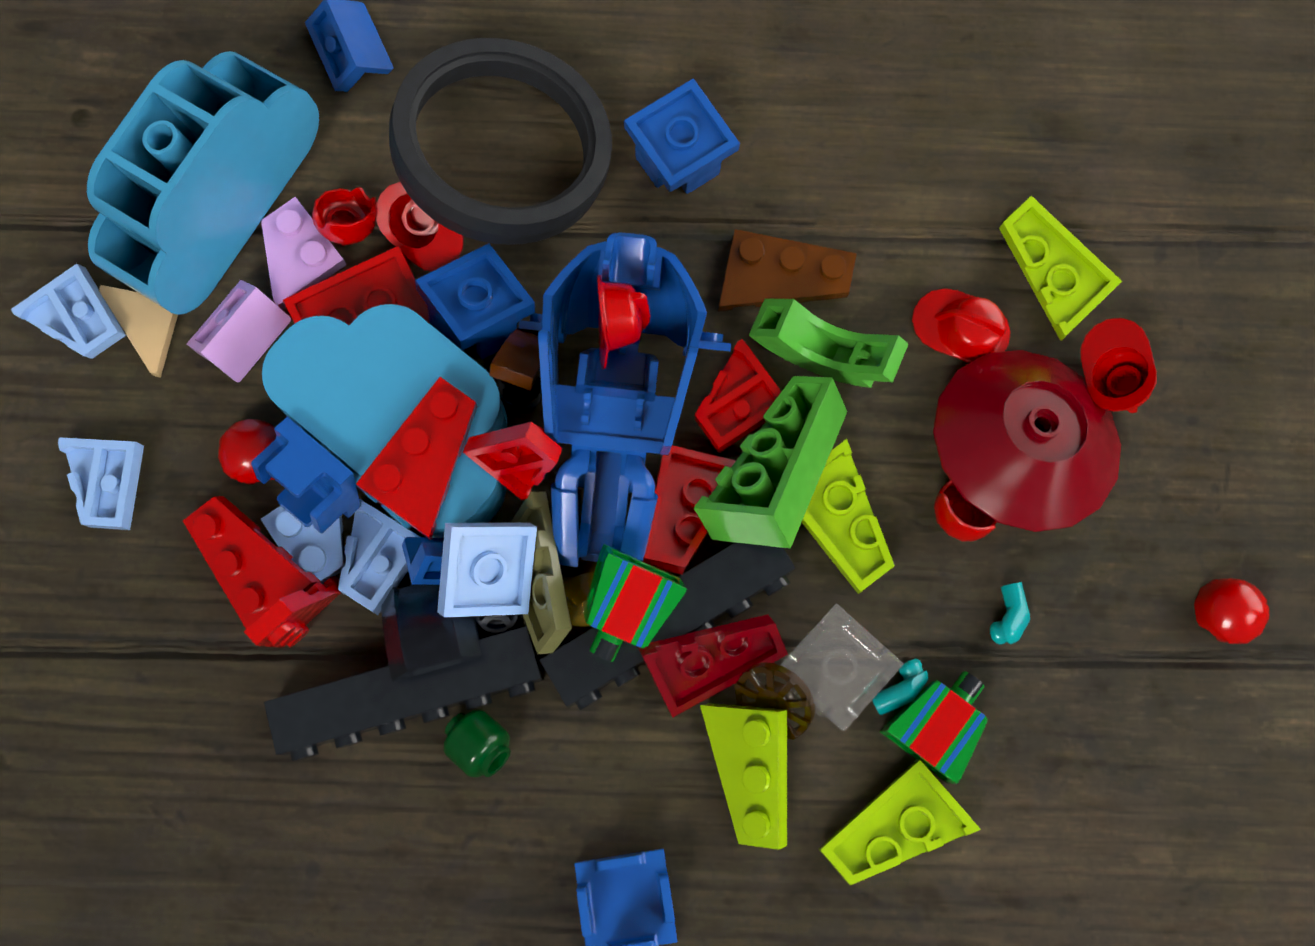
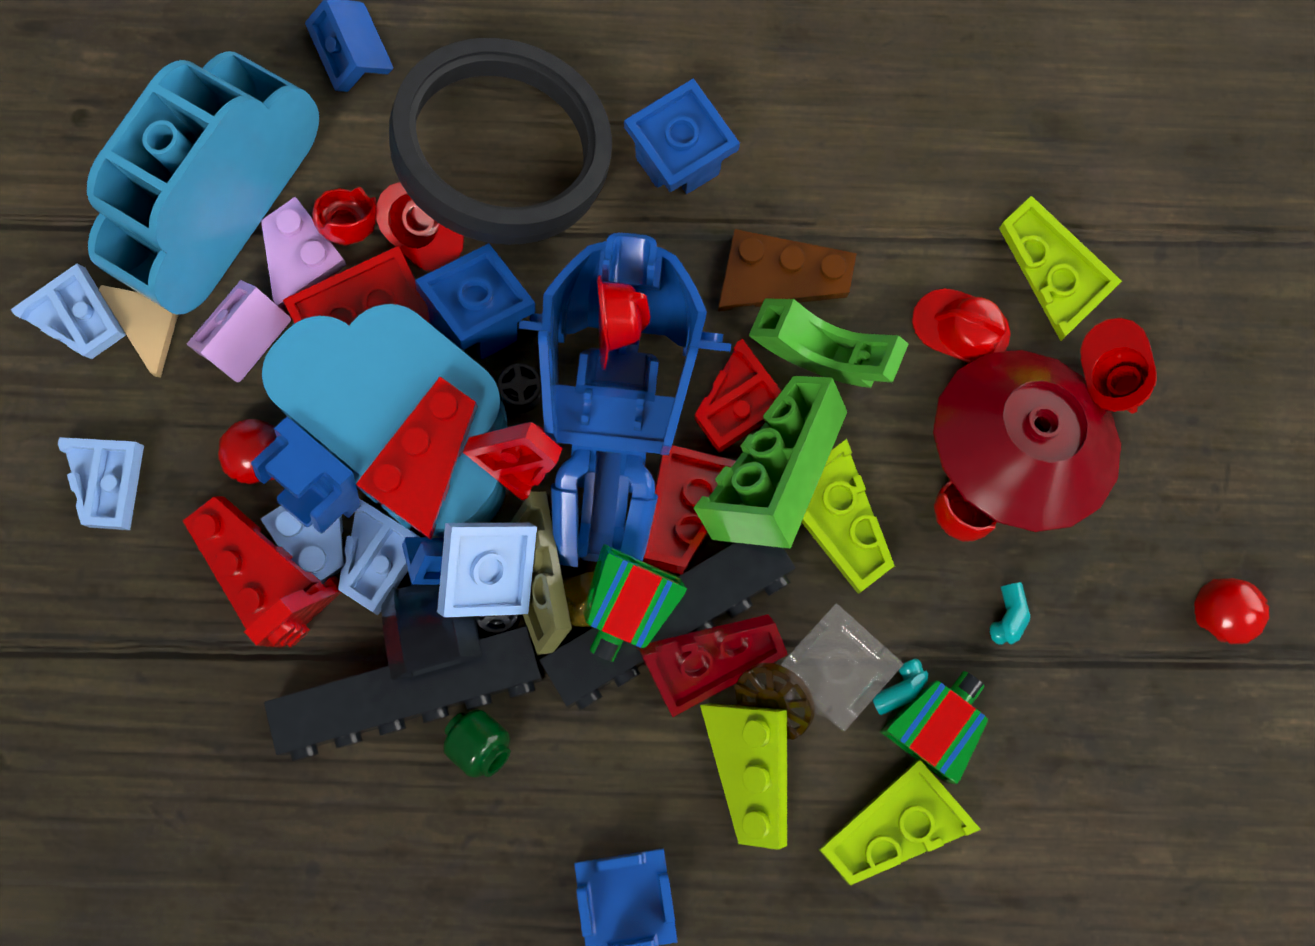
reddish brown slope [489,328,540,391] -> none

